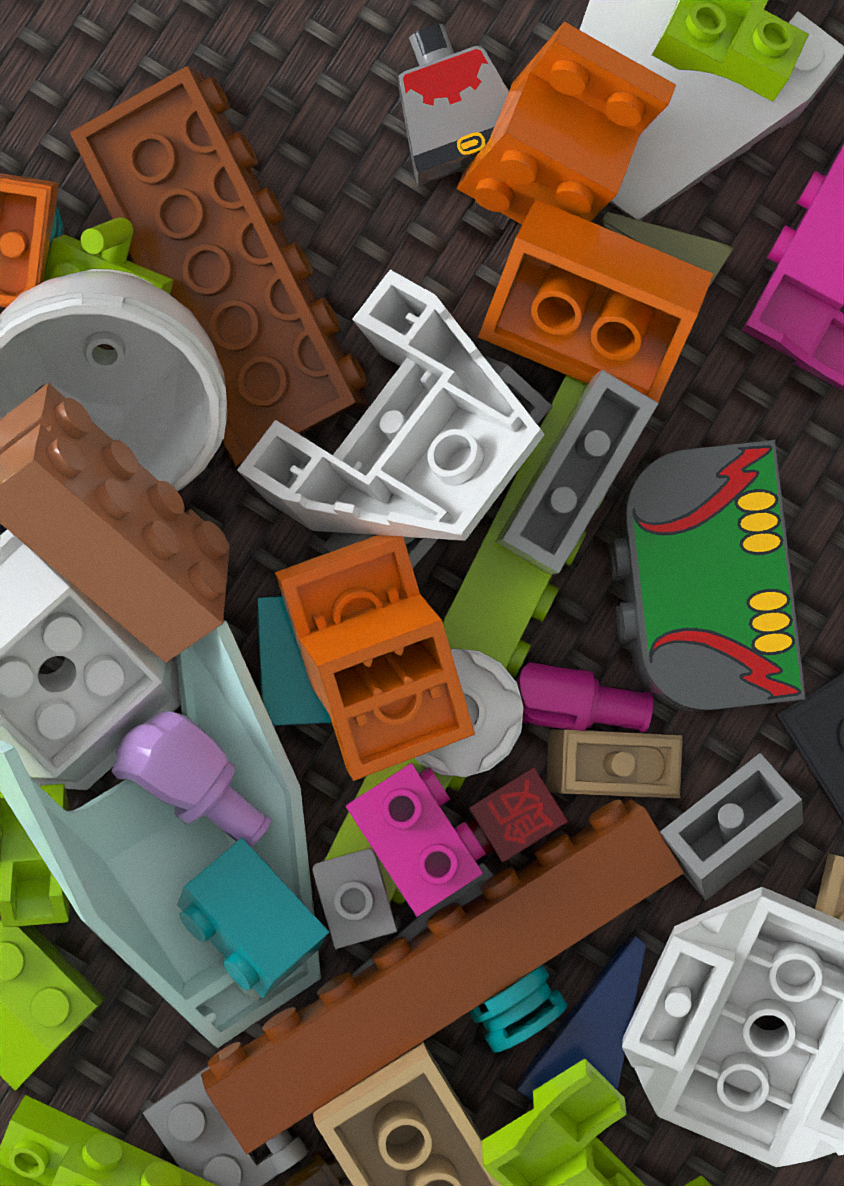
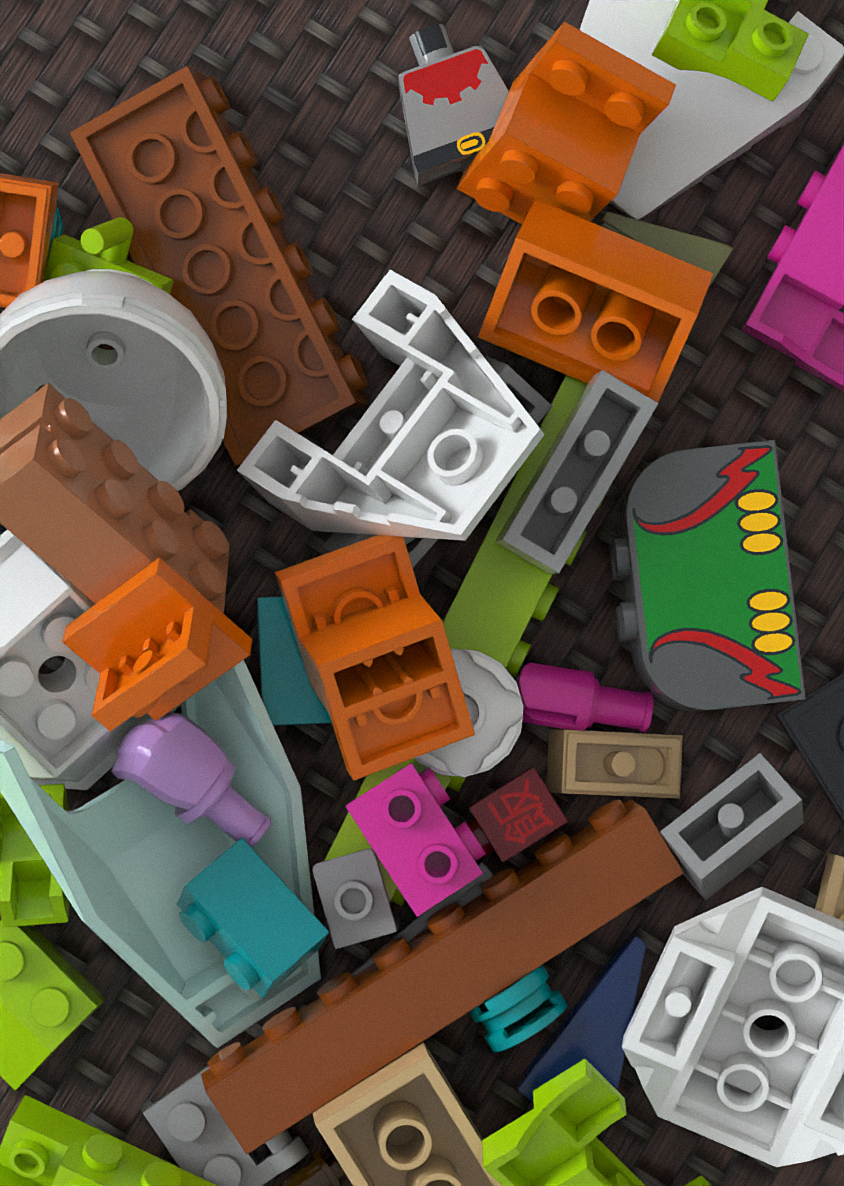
none -> orange bracket [62,557,252,732]

